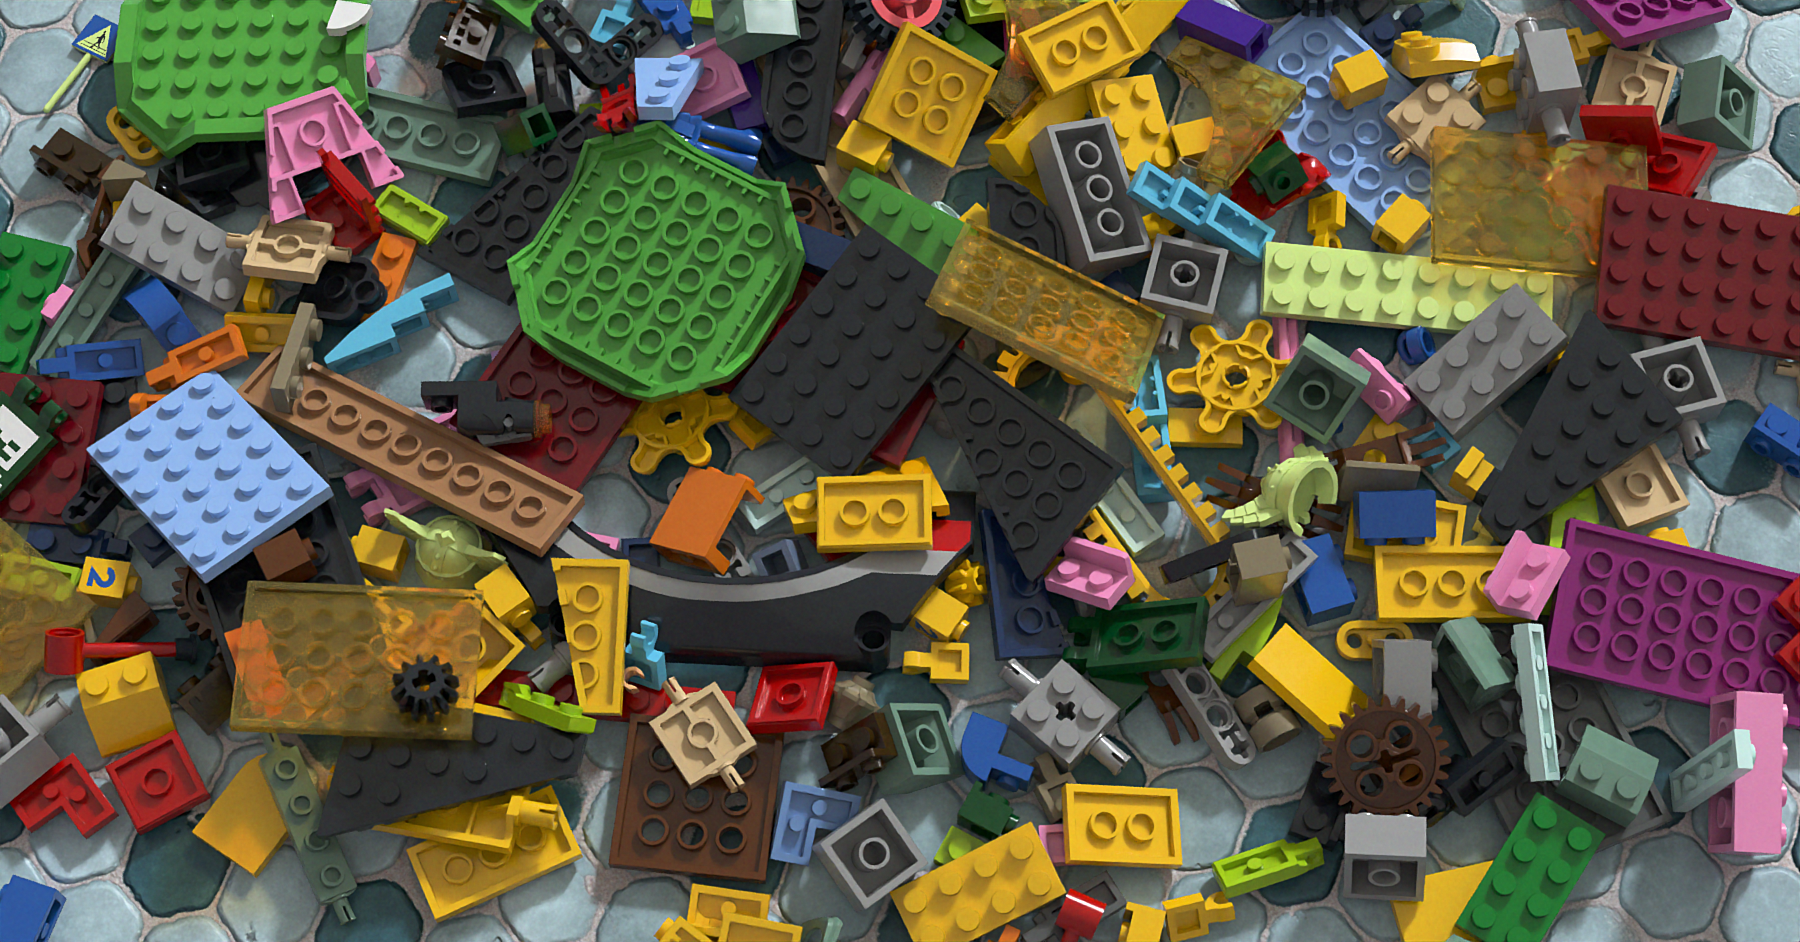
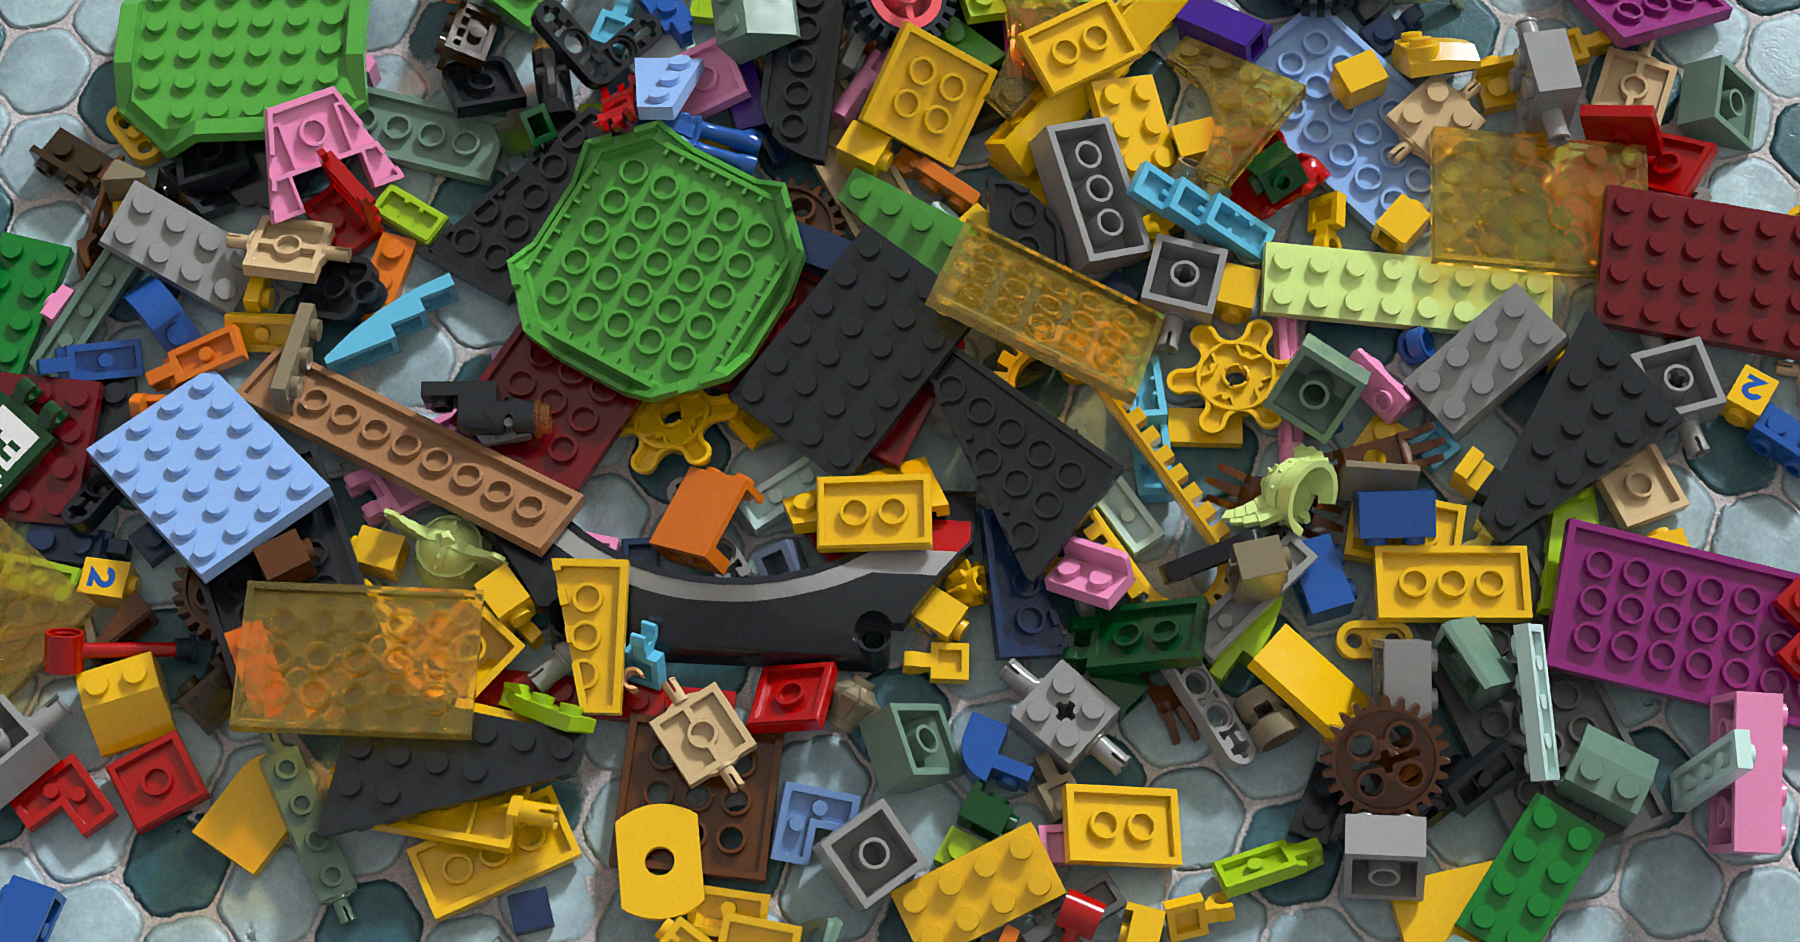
piece [43,14,118,113] -> none
white tile [326,0,374,36] -> none
black gear [391,654,460,723] -> none
dark brown bracket [818,712,898,792] -> none
bright pink bracket [1483,530,1570,621] -> none
none -> dark blue tile [507,886,555,937]
none -> yellow piece [615,804,705,921]
none -> orange hinge [892,146,982,215]
none -> yellow brick [1213,262,1262,324]
none -> yellow brick [1720,364,1779,431]

